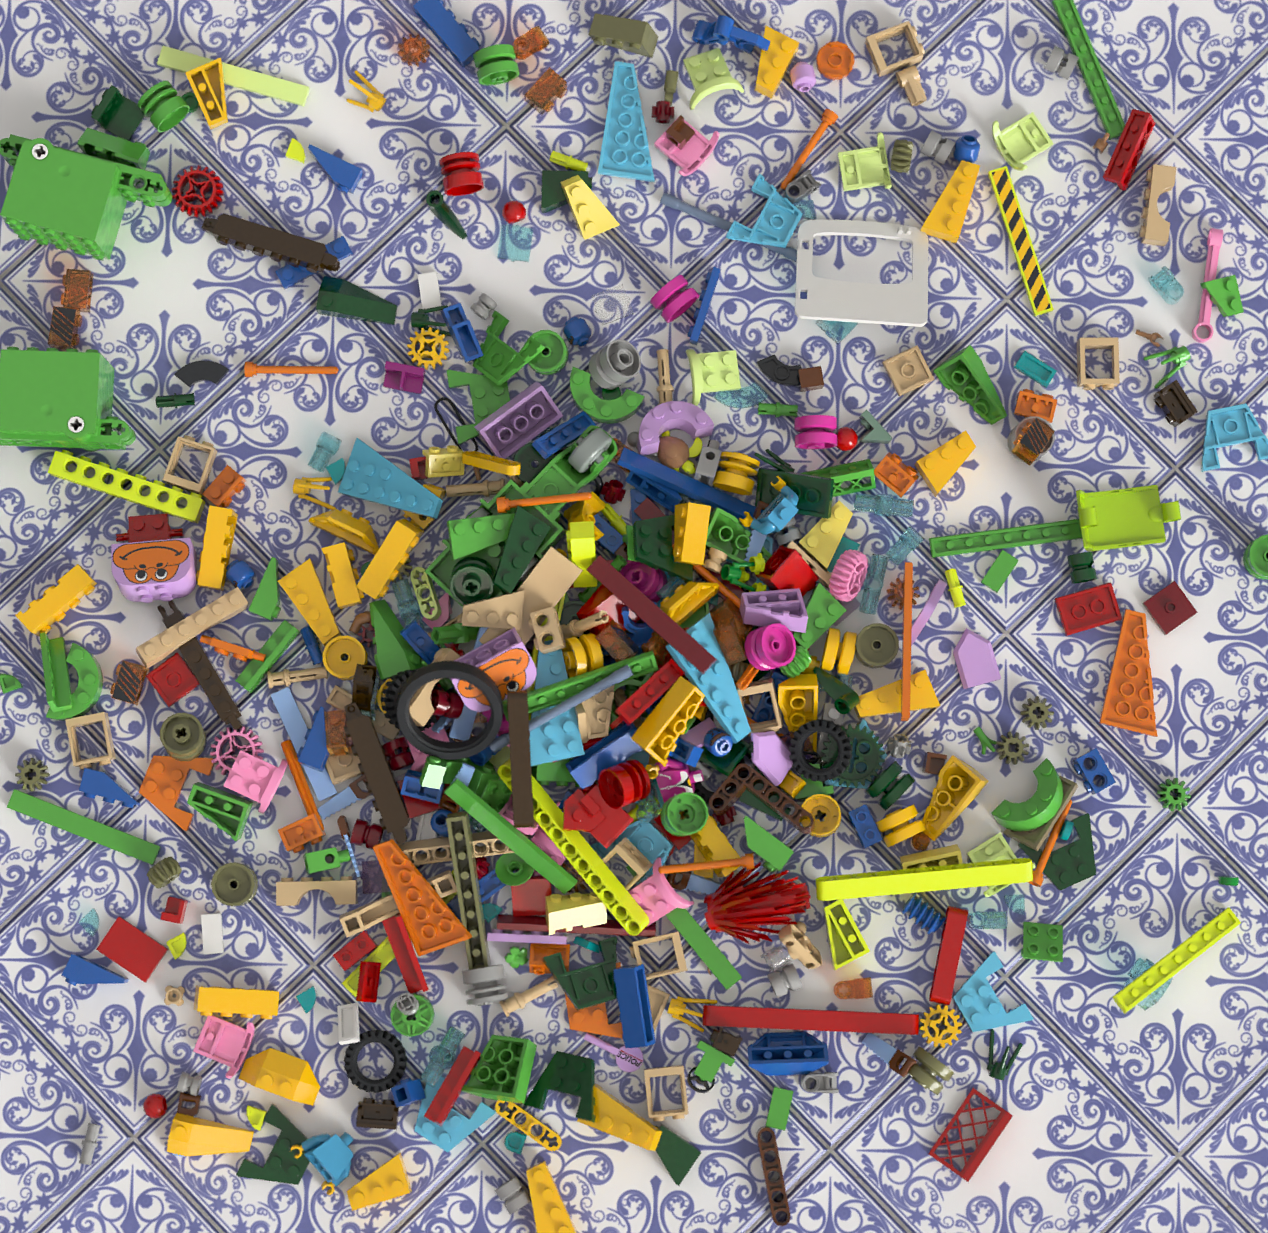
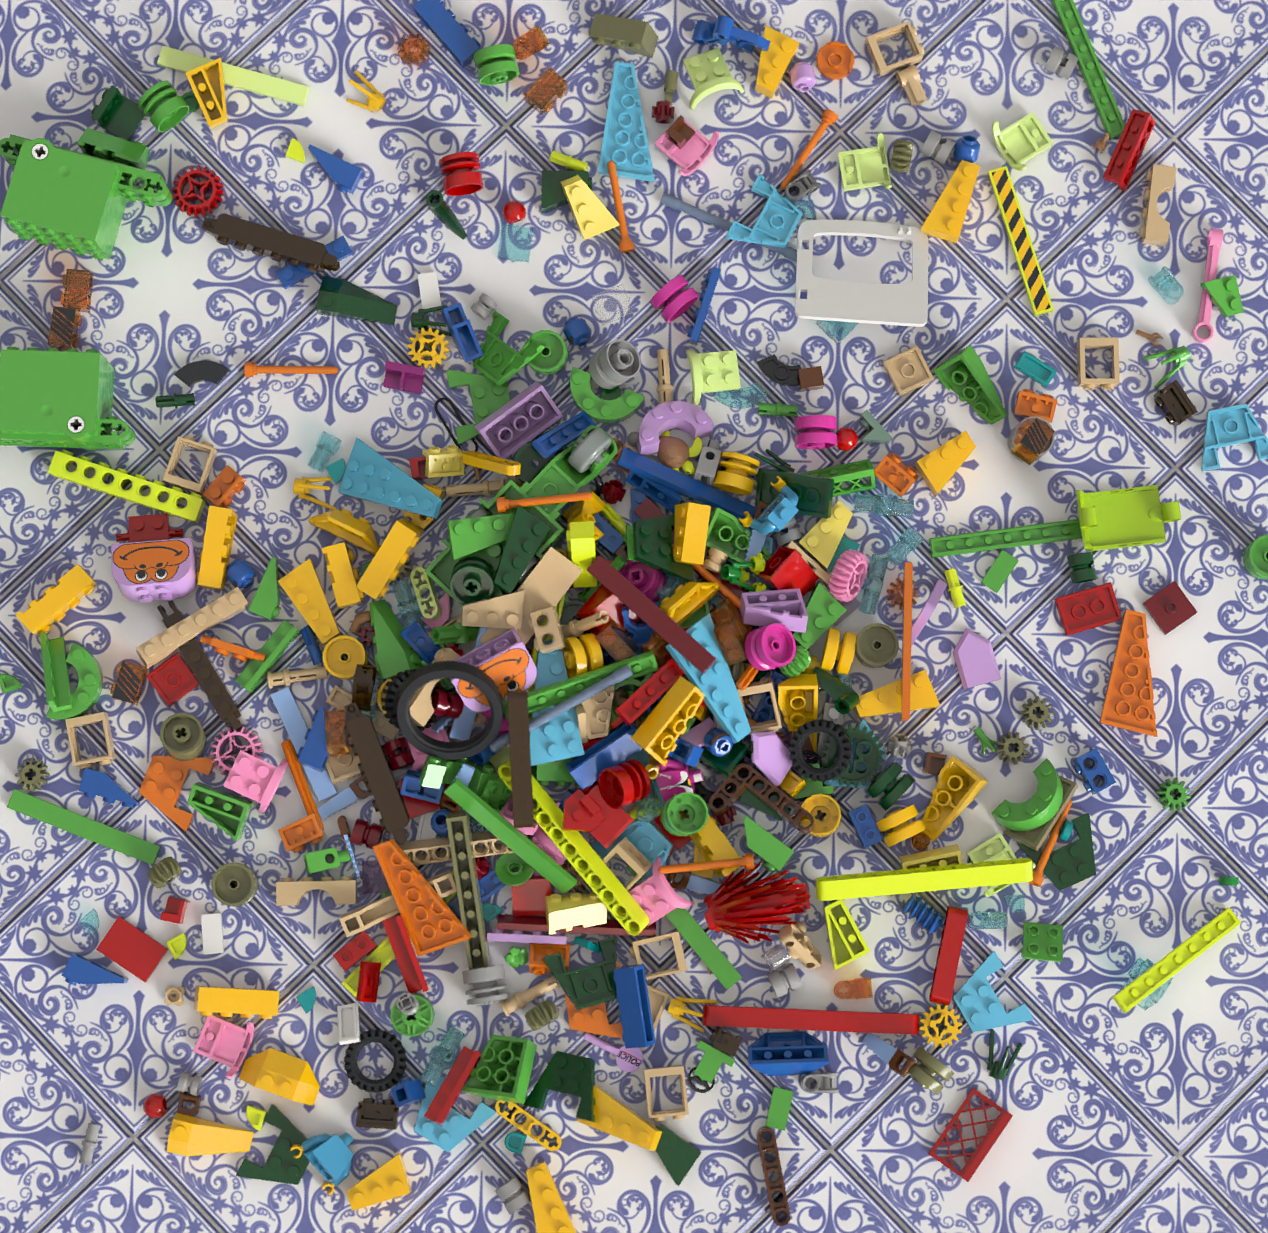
none -> olive gear [525,1000,559,1031]
none -> orange piece [607,161,635,253]

